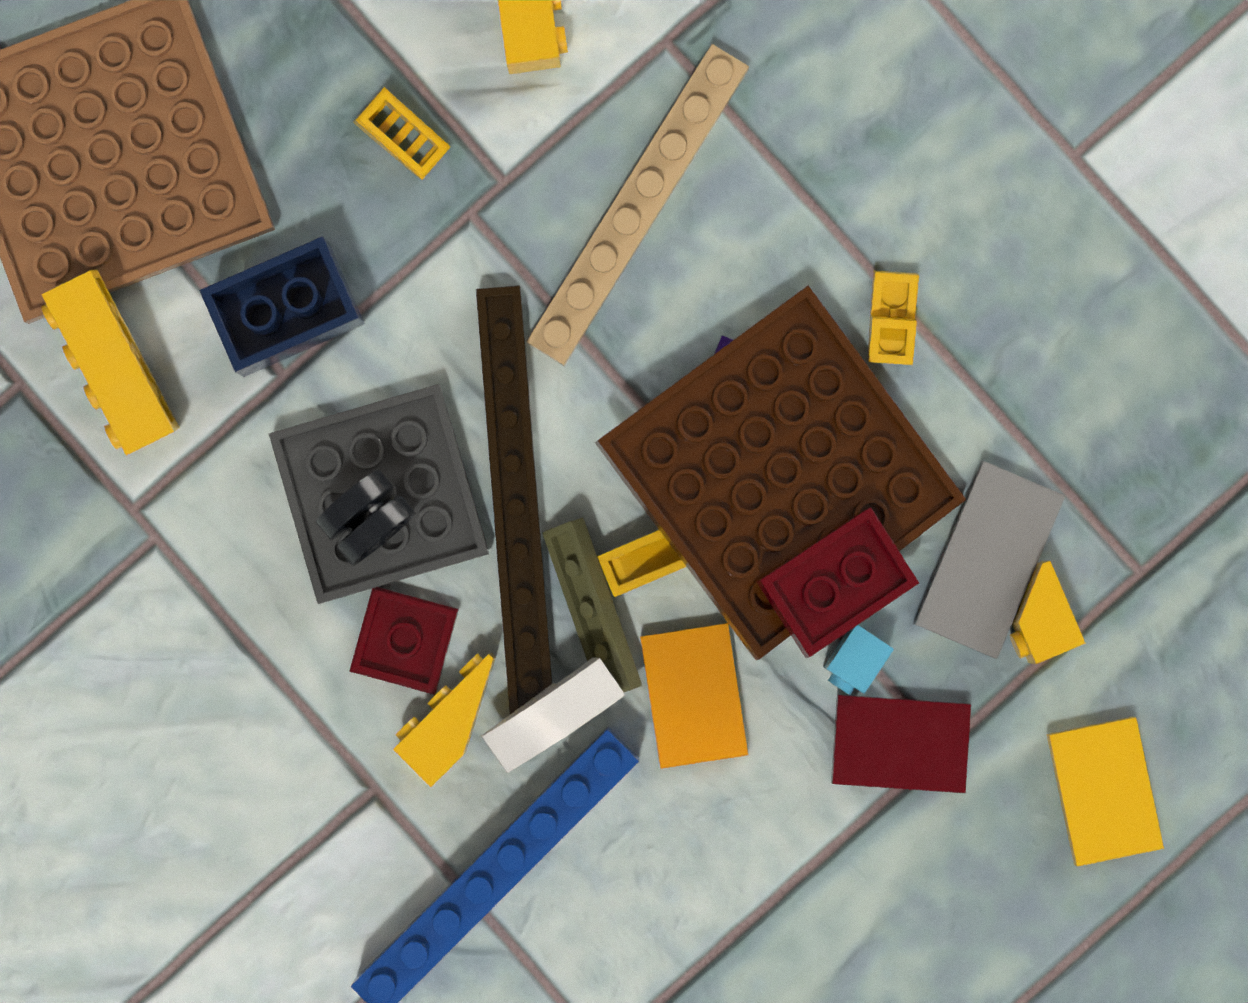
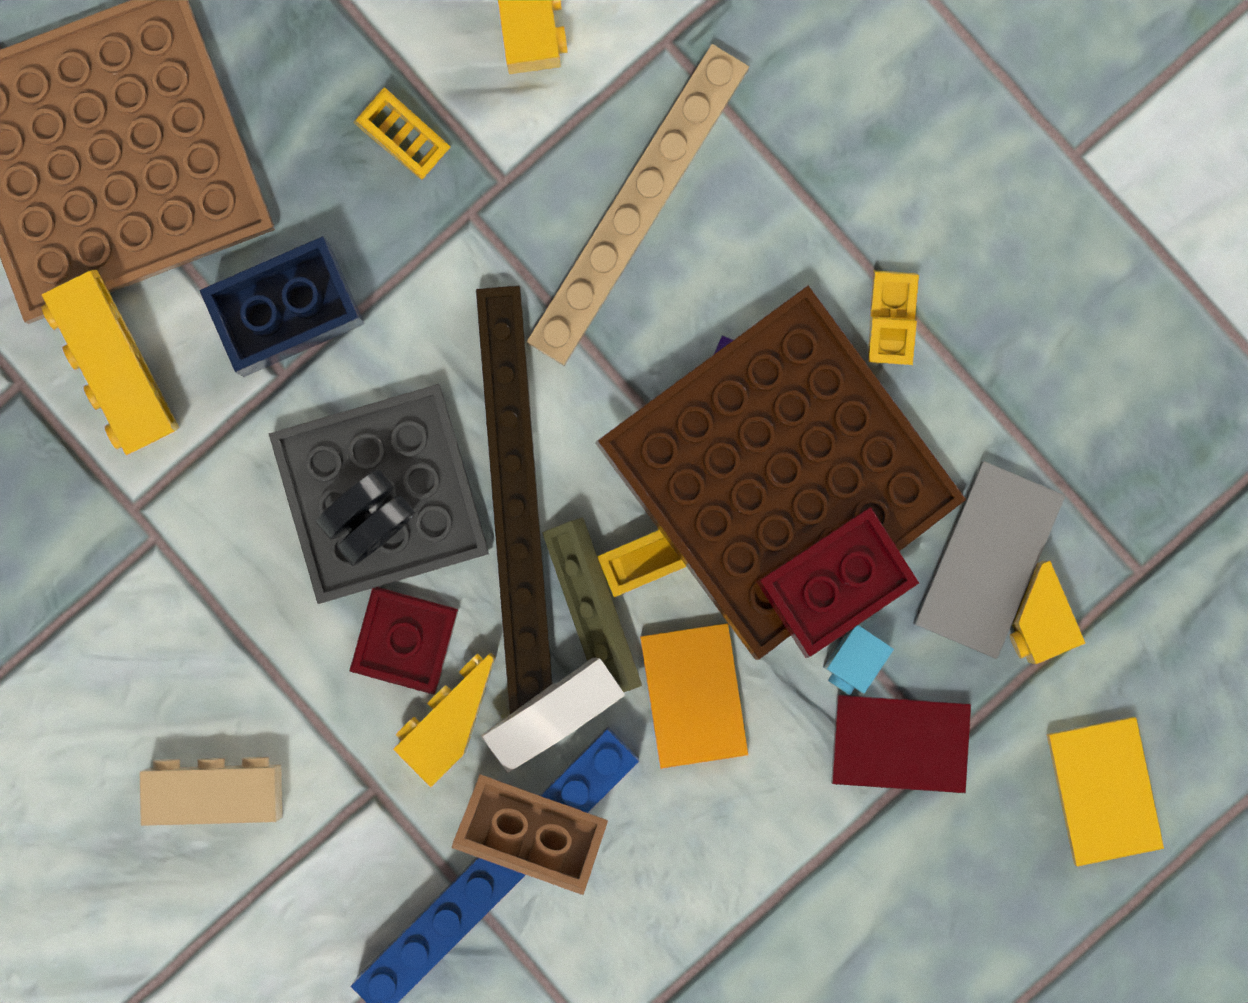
none -> tan brick [140,757,283,826]
none -> medium nougat slope [451,774,608,895]

